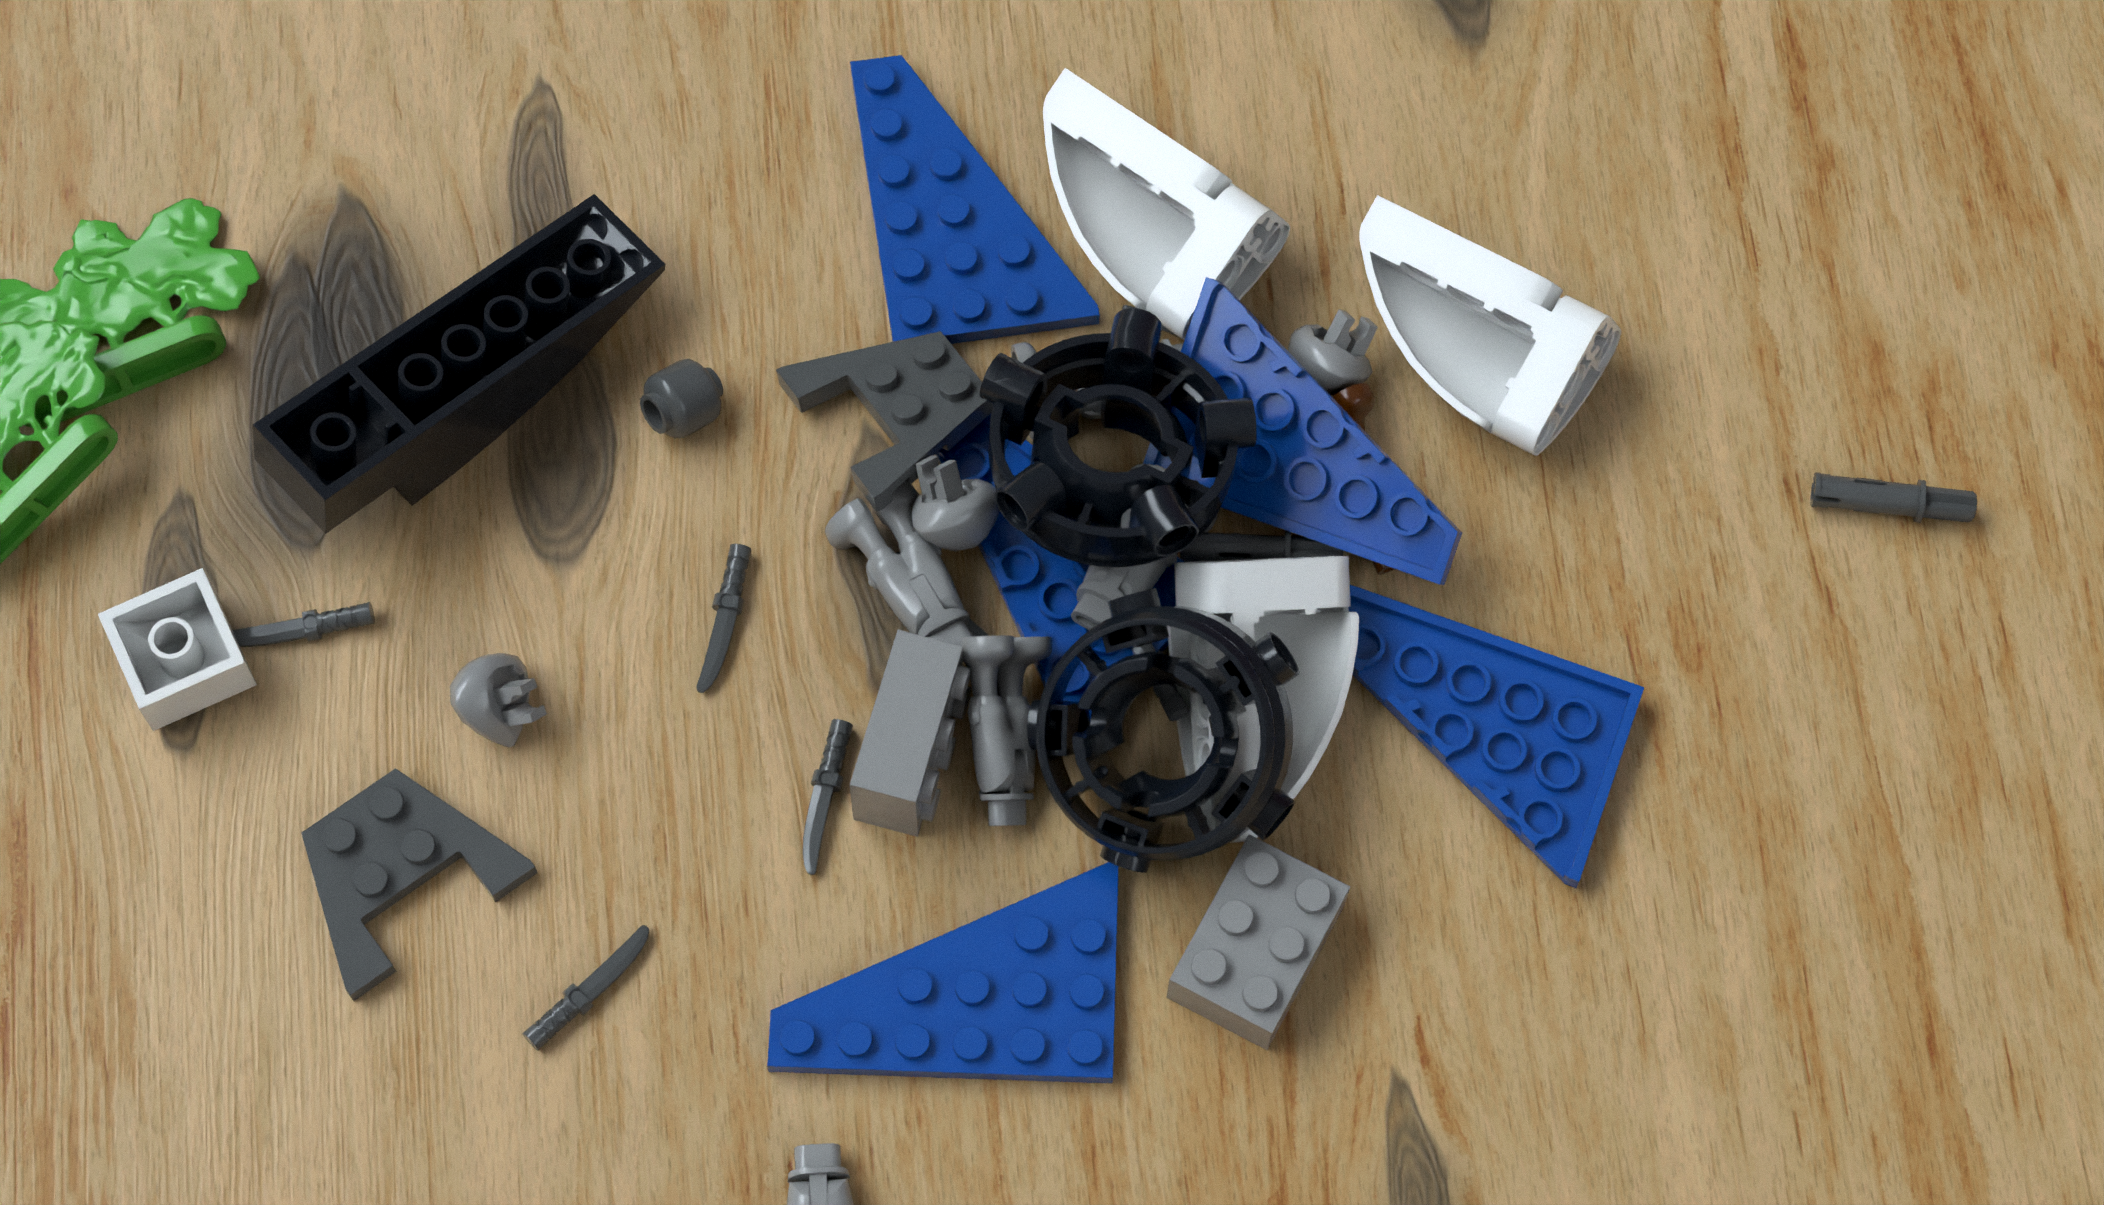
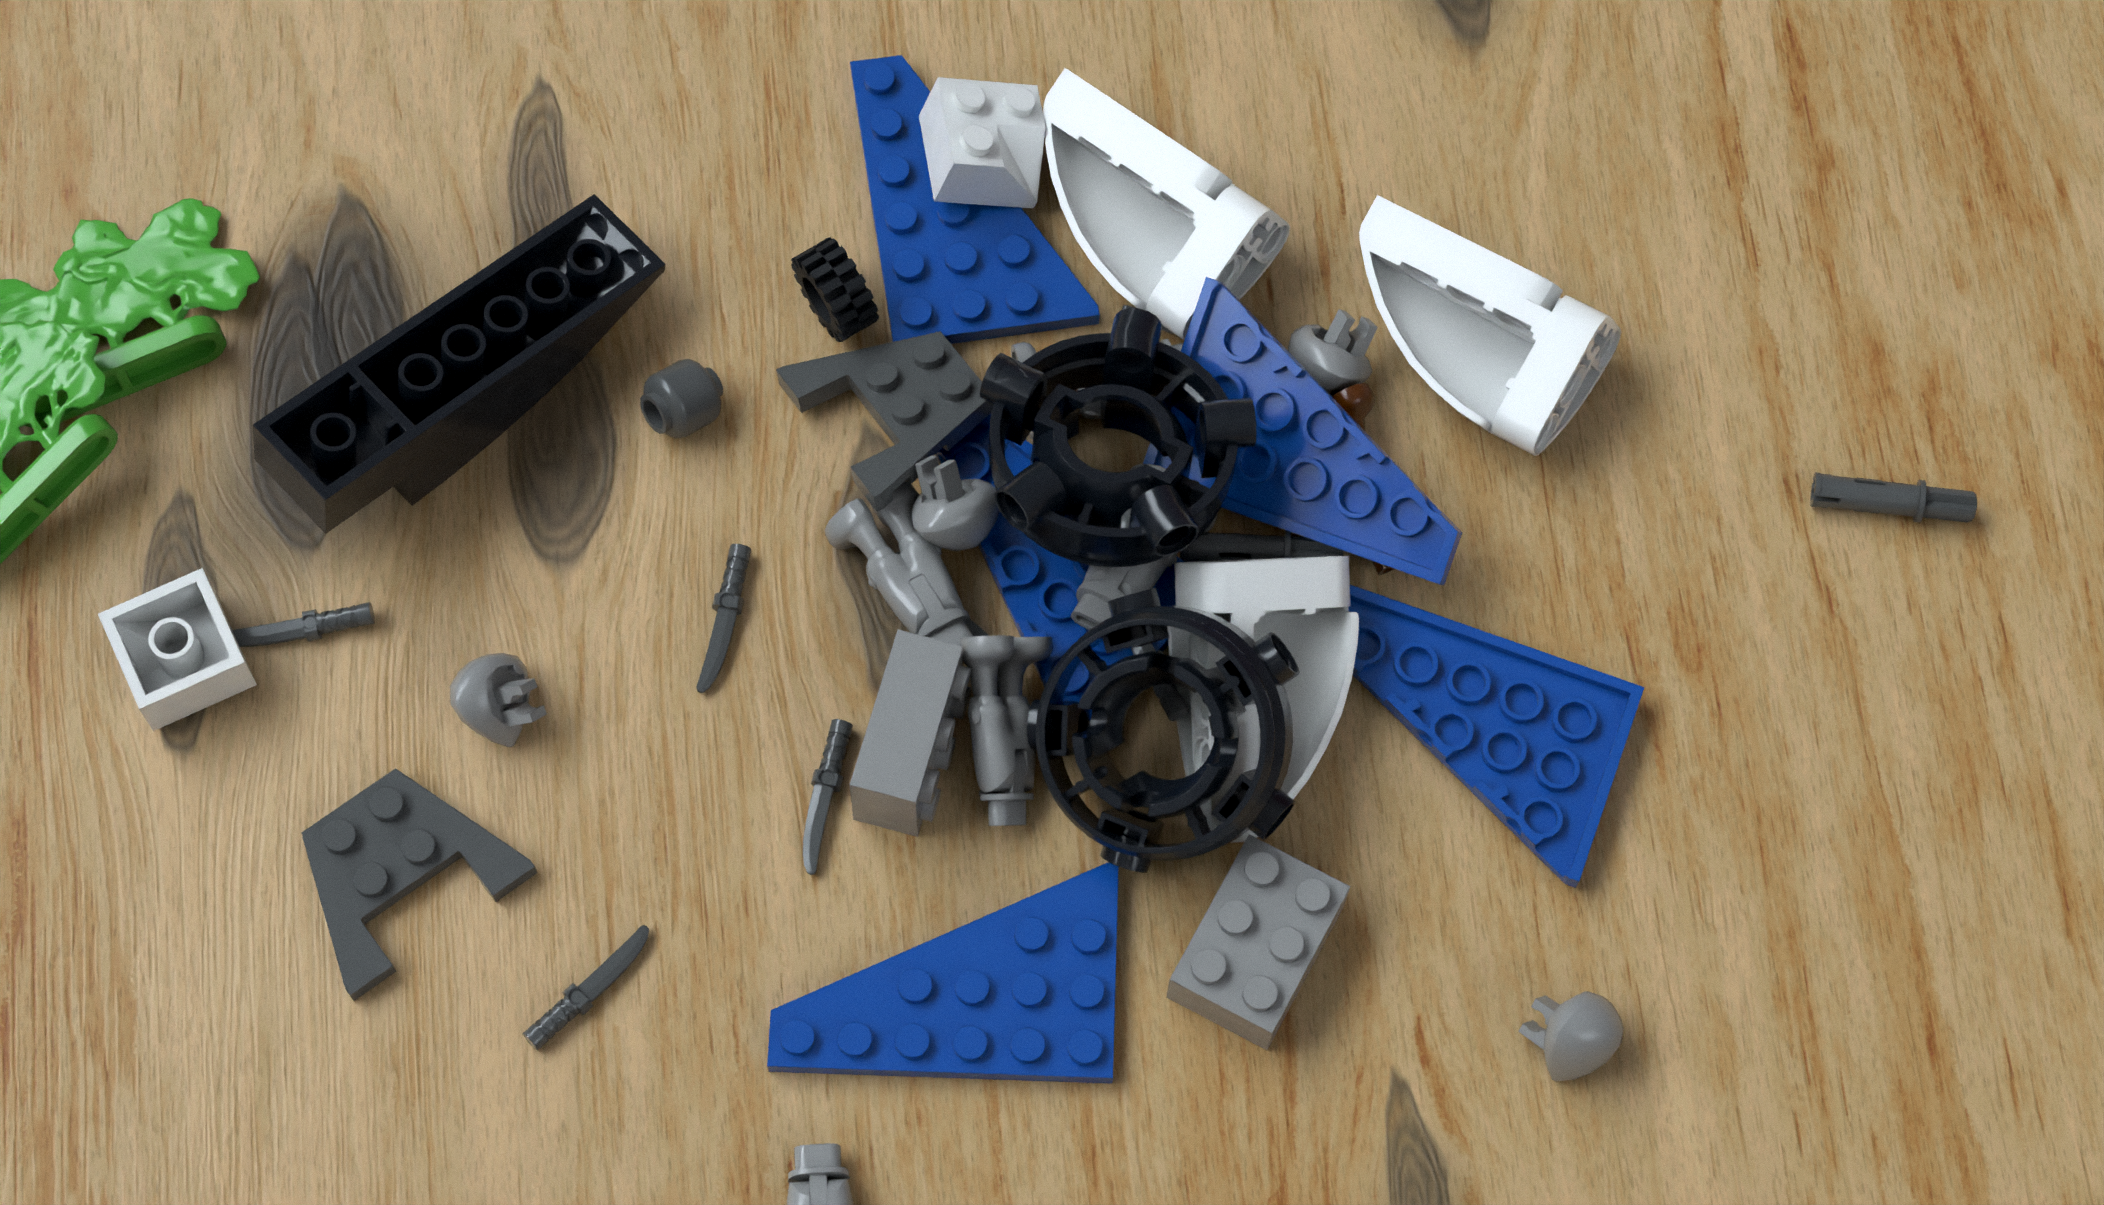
none -> black tyre [791,237,879,342]
none -> white slope [919,77,1046,208]
none -> light grey piece [1519,991,1624,1081]

